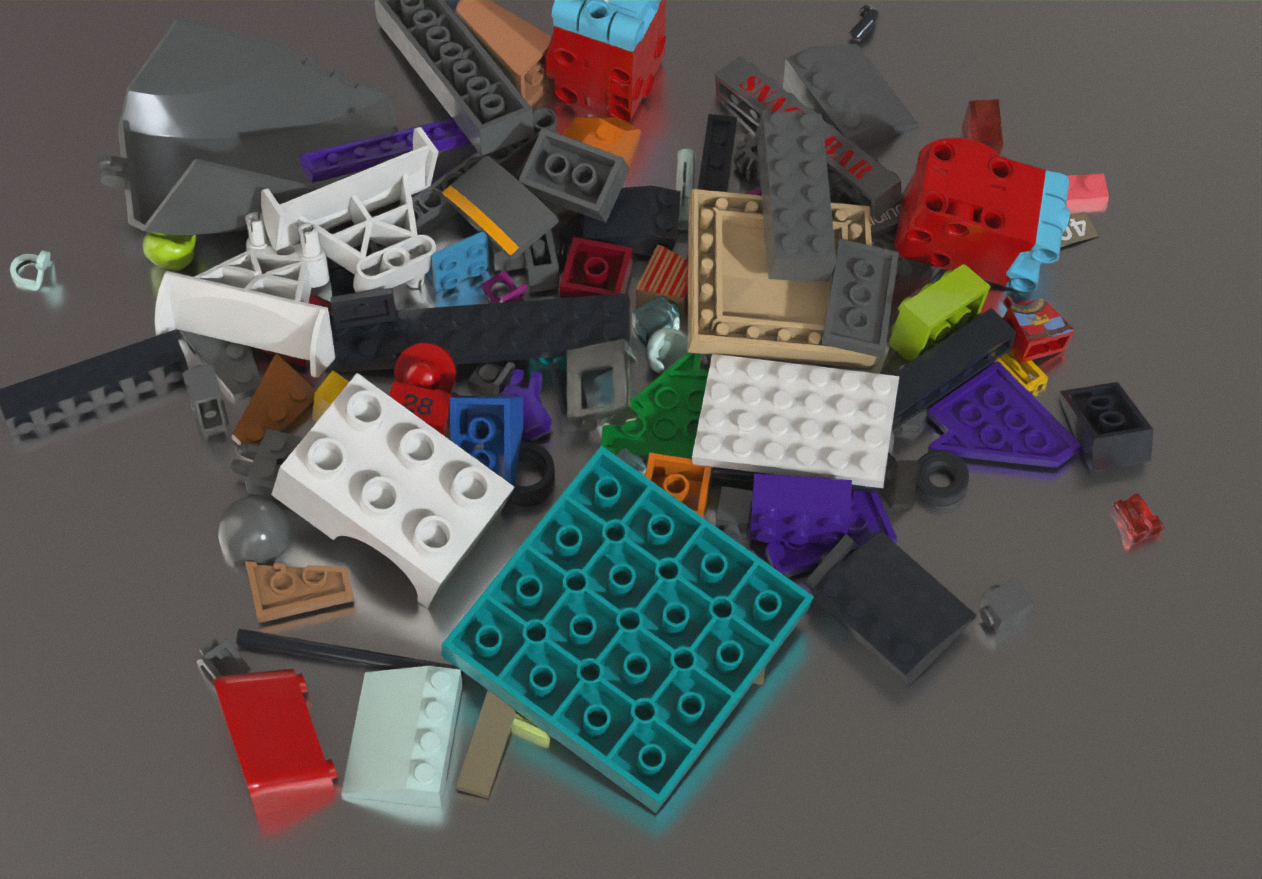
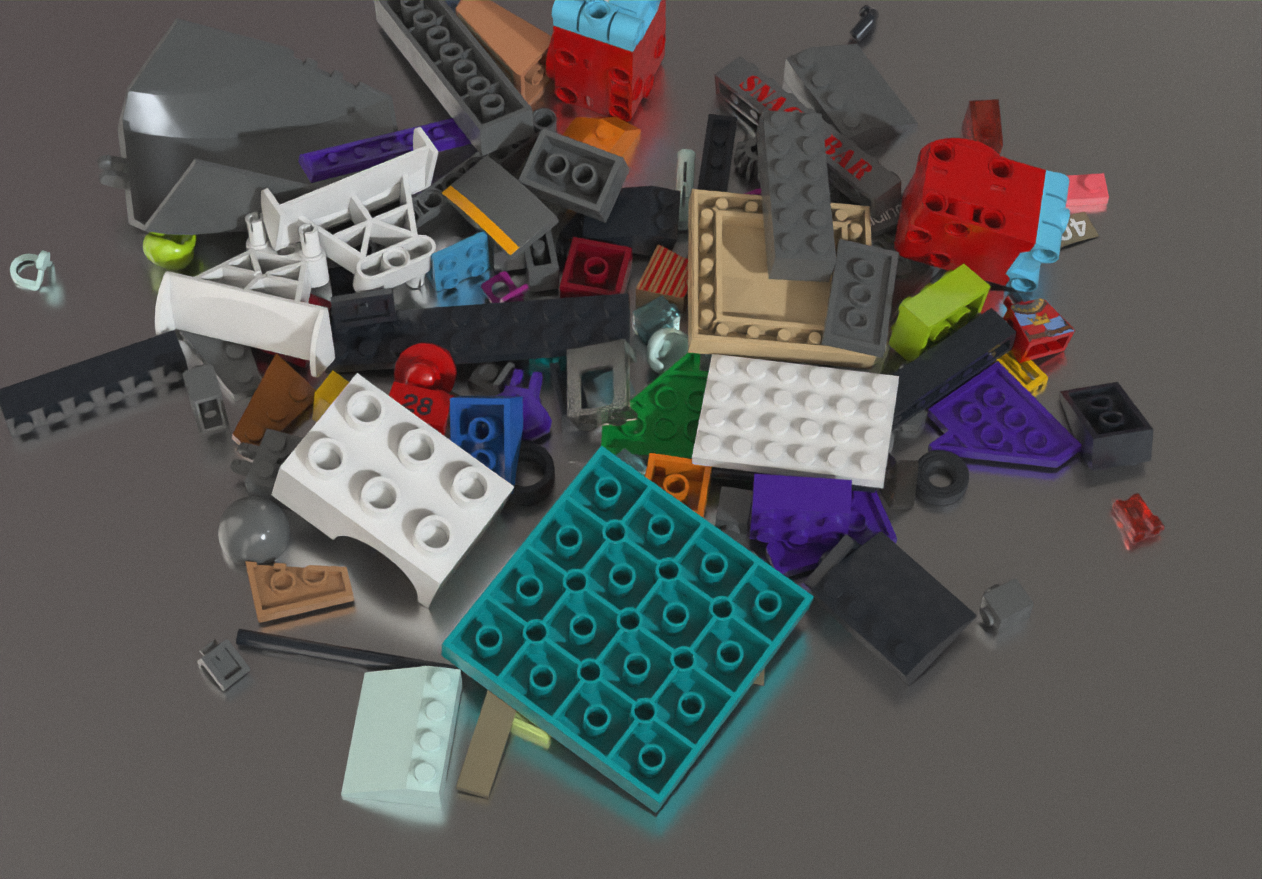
red windscreen [213,668,338,818] -> none

